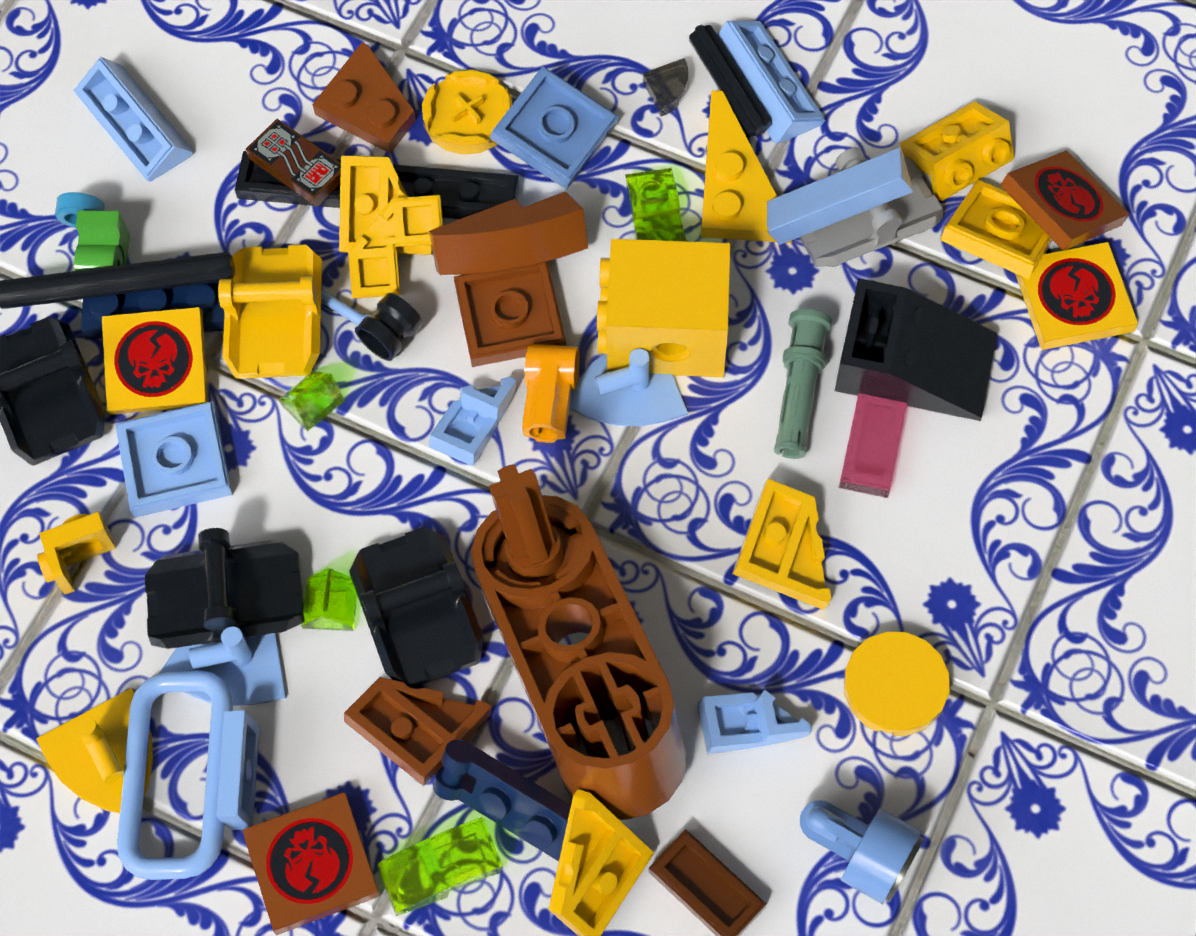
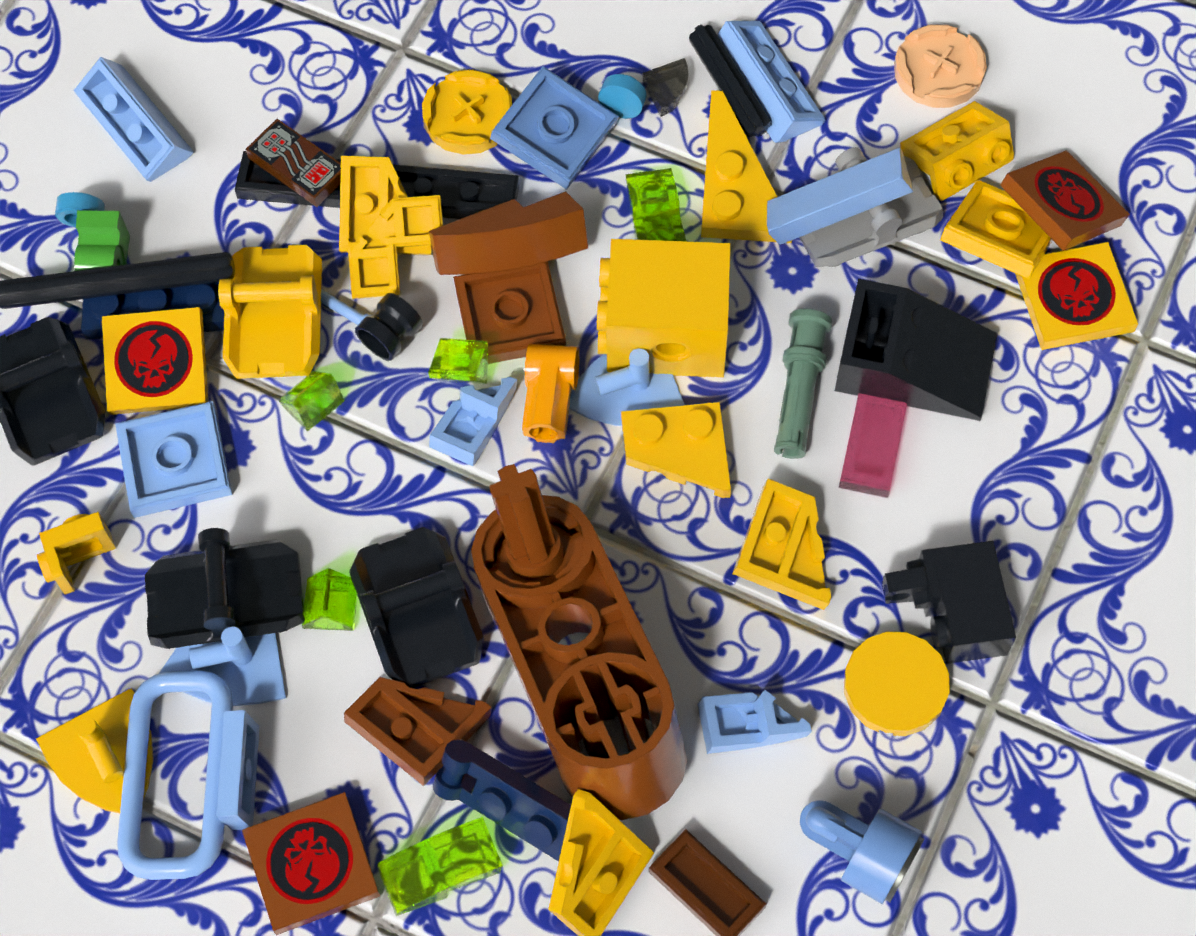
dark orange wing [312,42,416,154] -> none
none -> clear neon green slope [428,338,488,384]
none -> dark azure tile [598,74,647,119]
none -> yellow wing [621,402,731,498]
none -> black hinge [882,541,1016,664]
none -> light nougat tile [894,25,987,108]

